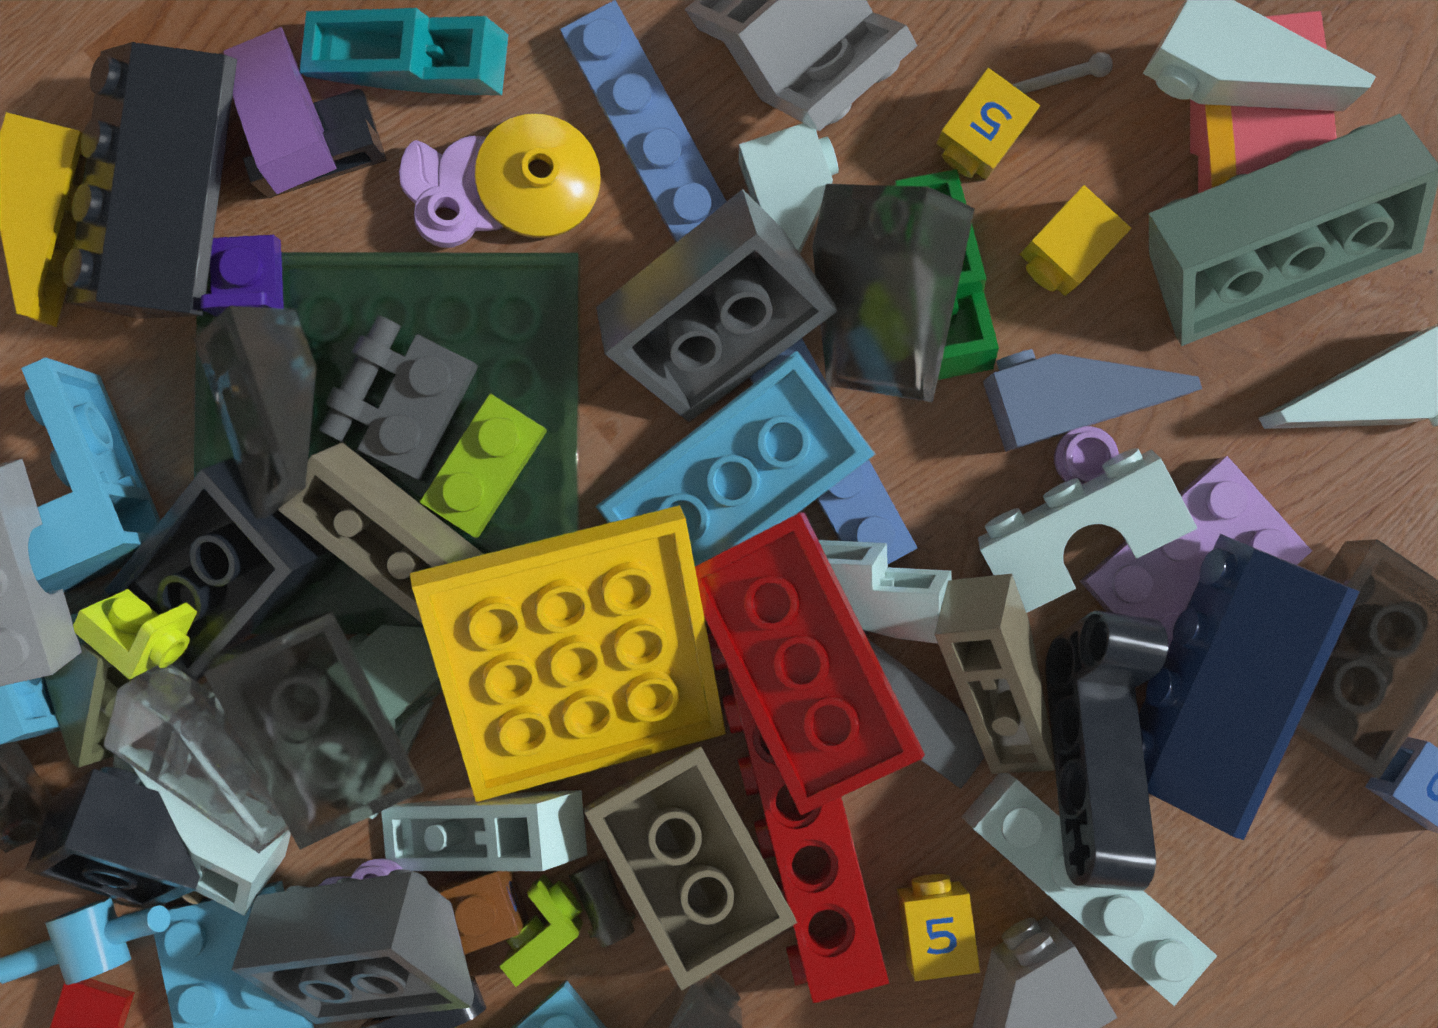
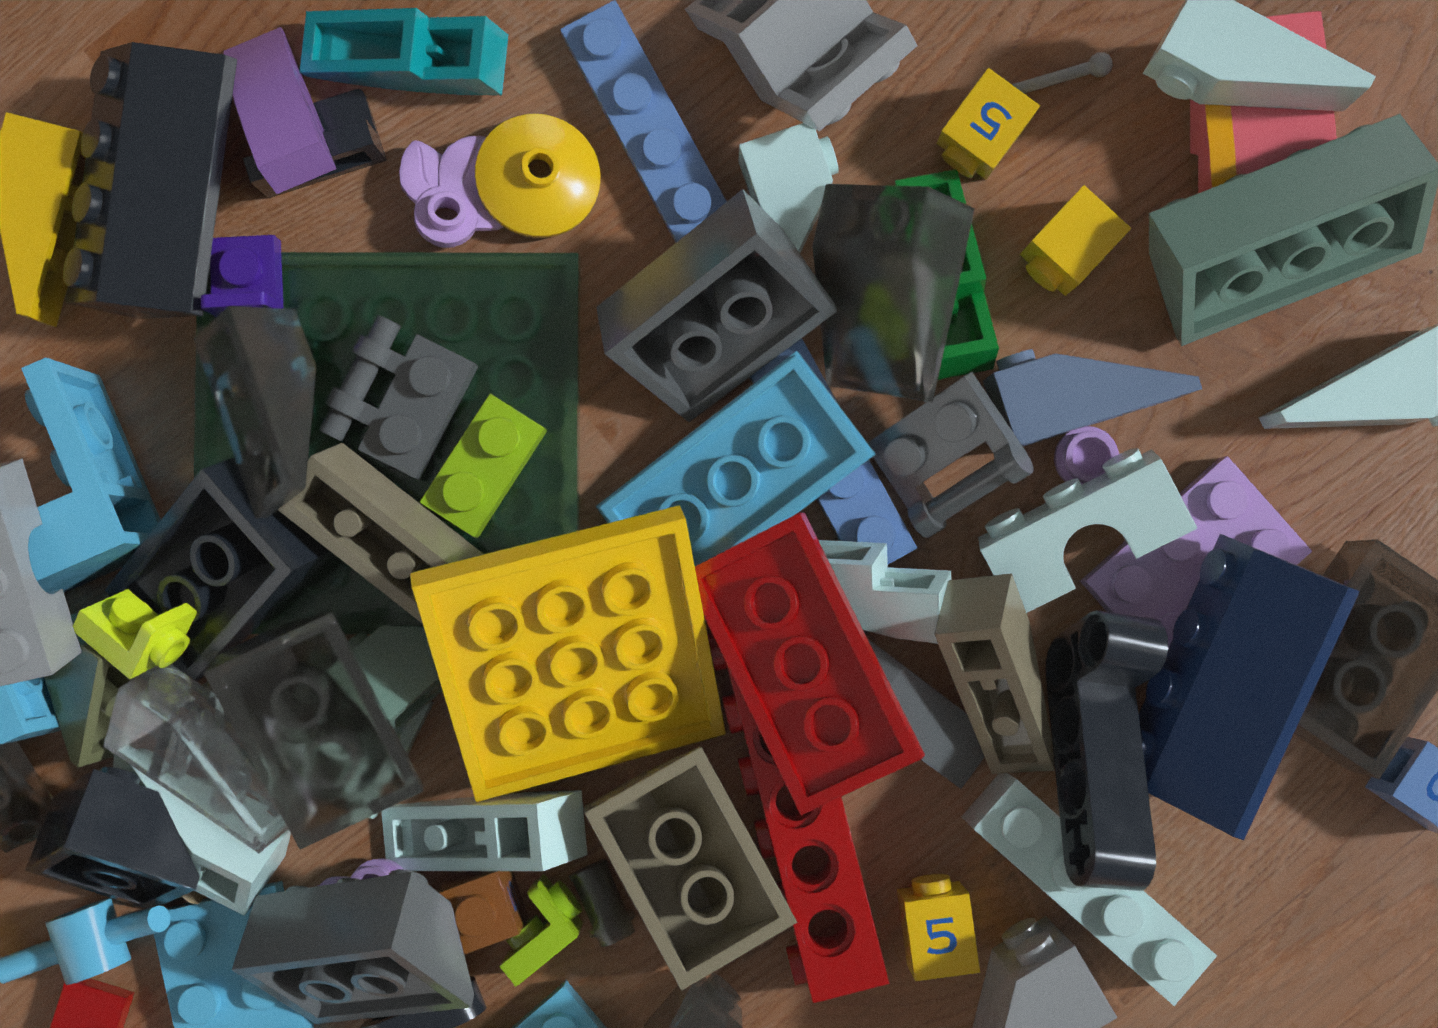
none -> dark grey plate [868,372,1034,538]

